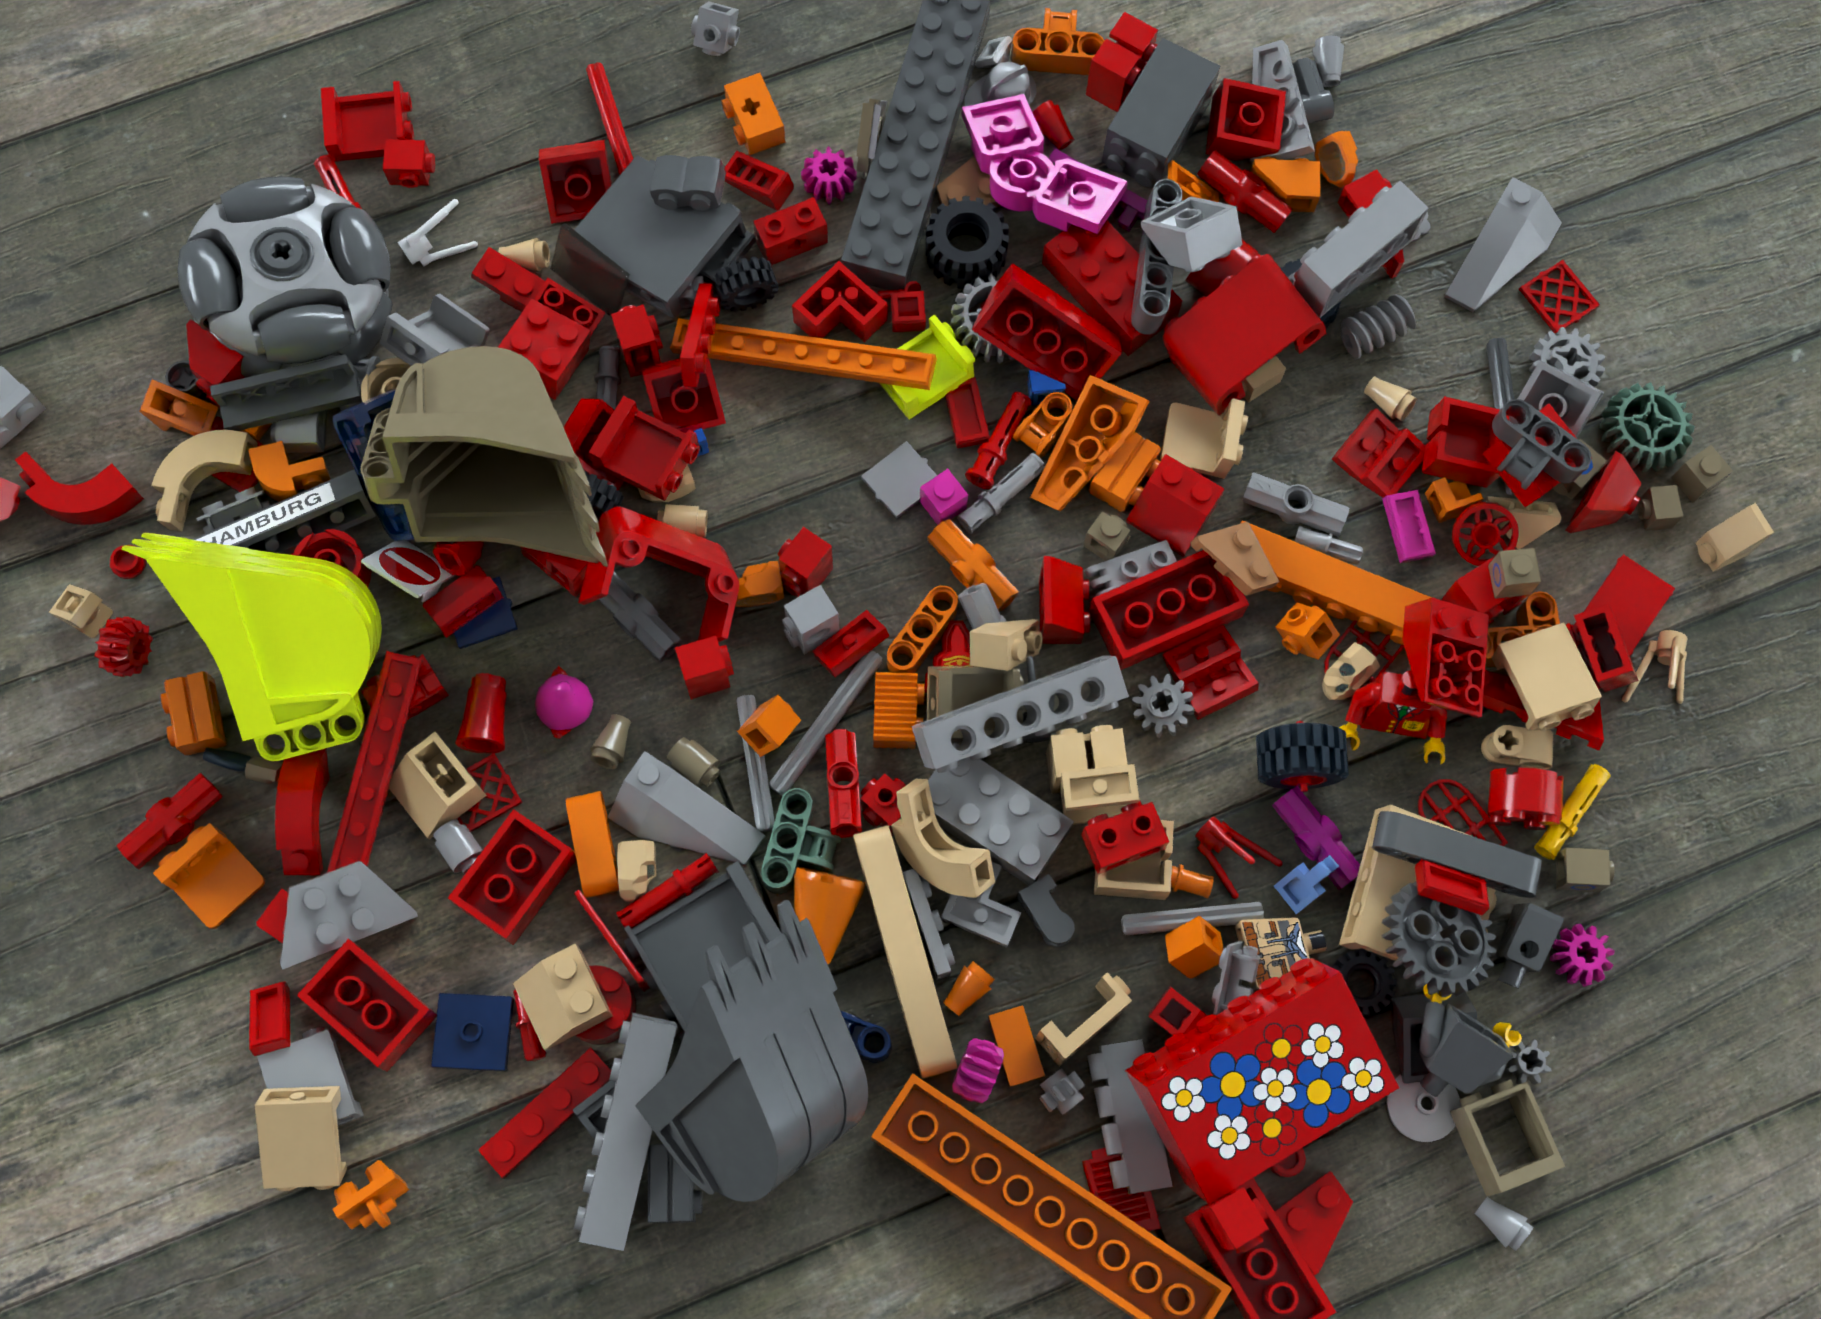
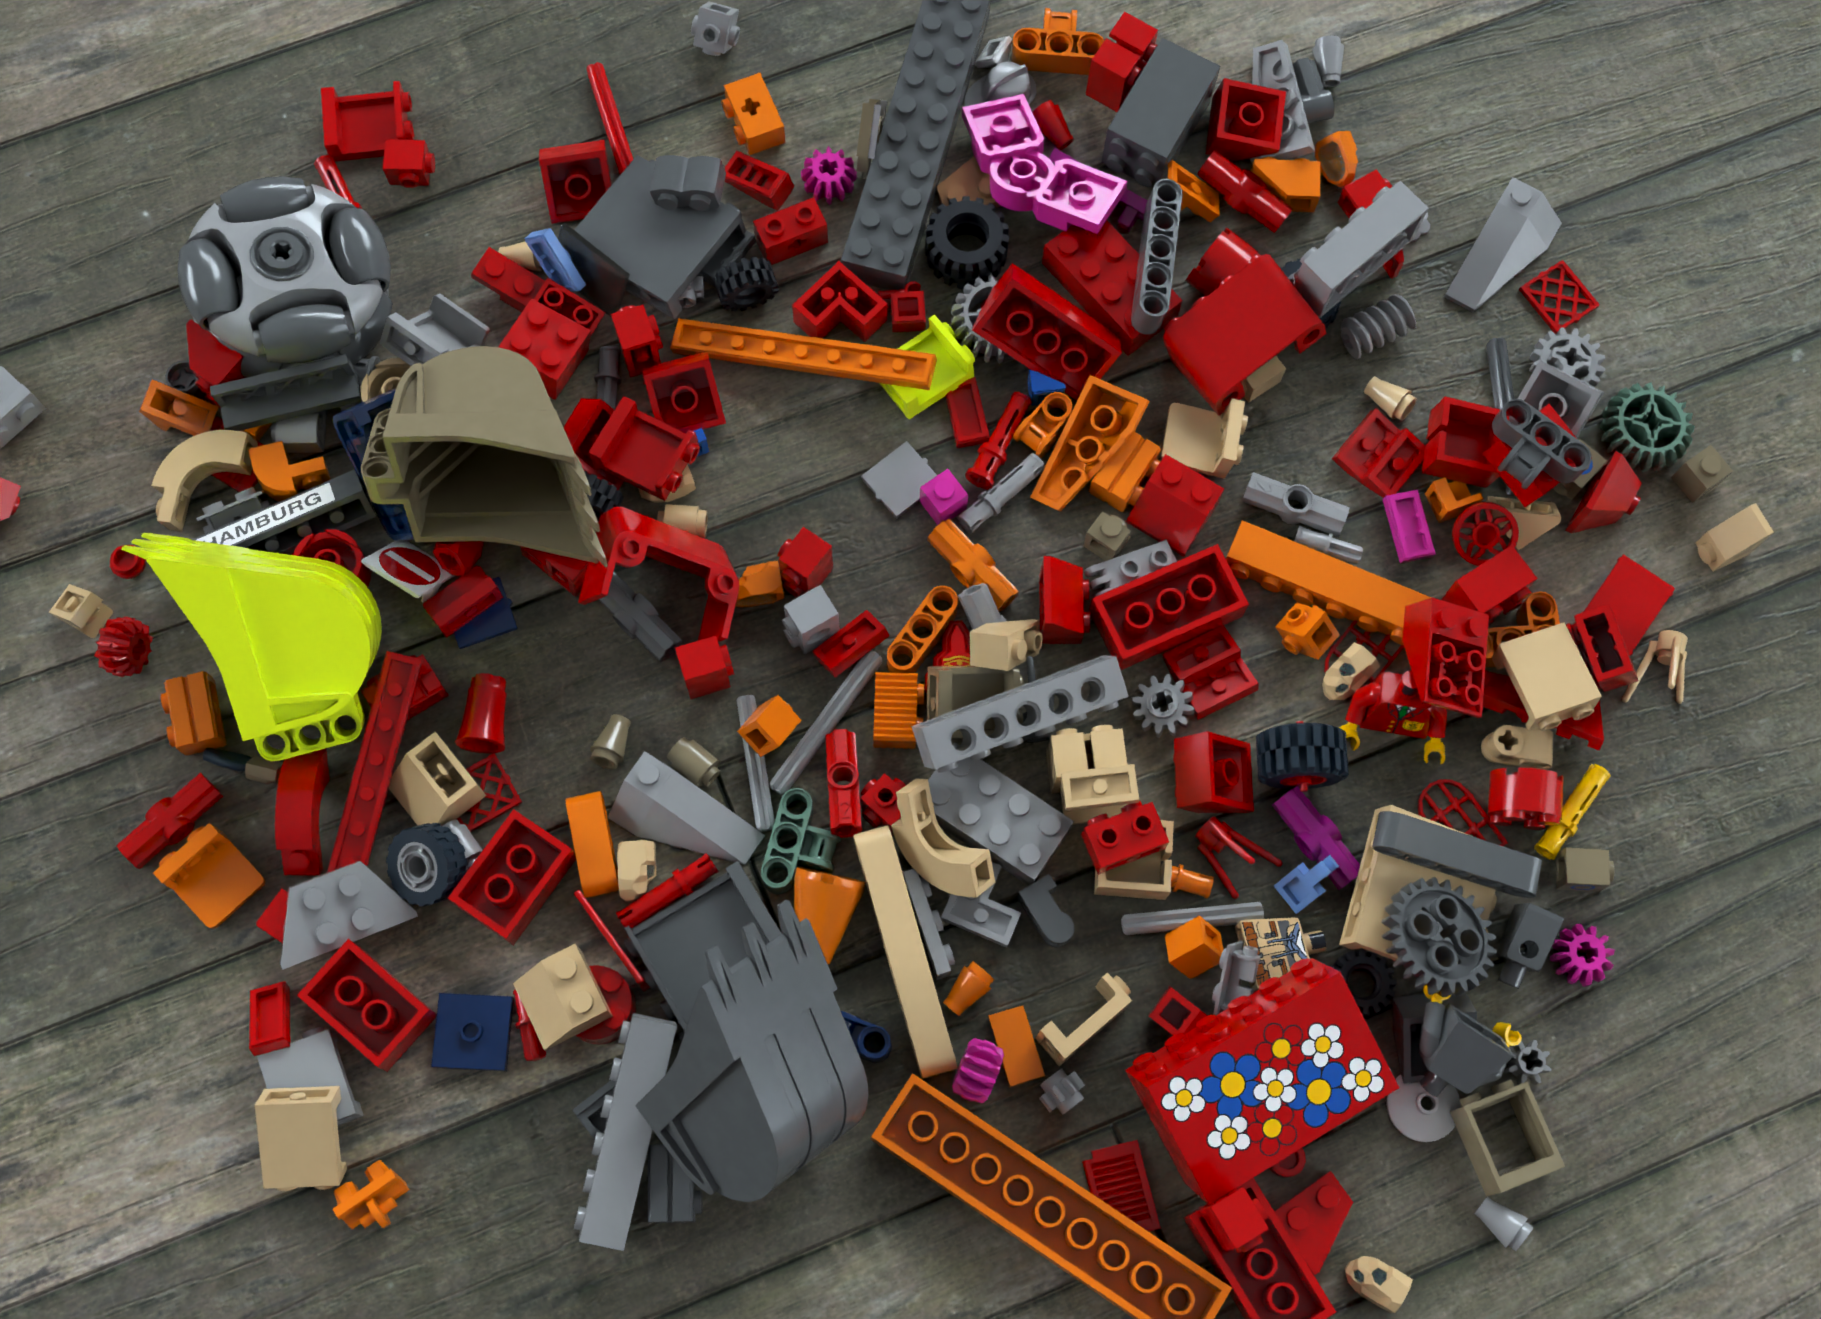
red arch [15,451,144,525] -> none
white plant [398,199,478,267] -> none
red plate [478,1047,611,1179] -> none
dark pink hat [535,665,594,739] -> none
red plate [680,283,720,387] -> none
light grey windscreen [1087,1039,1173,1195] -> none
light grey slope [1141,196,1243,272] -> none
medium nougat wing [1190,522,1280,596] -> none
red tile [1415,859,1490,916] -> none
dark tan brick [1488,548,1541,598] -> none
dark tan plate [1637,485,1683,531] -> none
none -> black wheel [386,823,468,906]
none -> medium blue plate [524,228,586,292]
none -> red slope [1173,731,1254,813]
none -> tan rock [1345,1256,1413,1313]

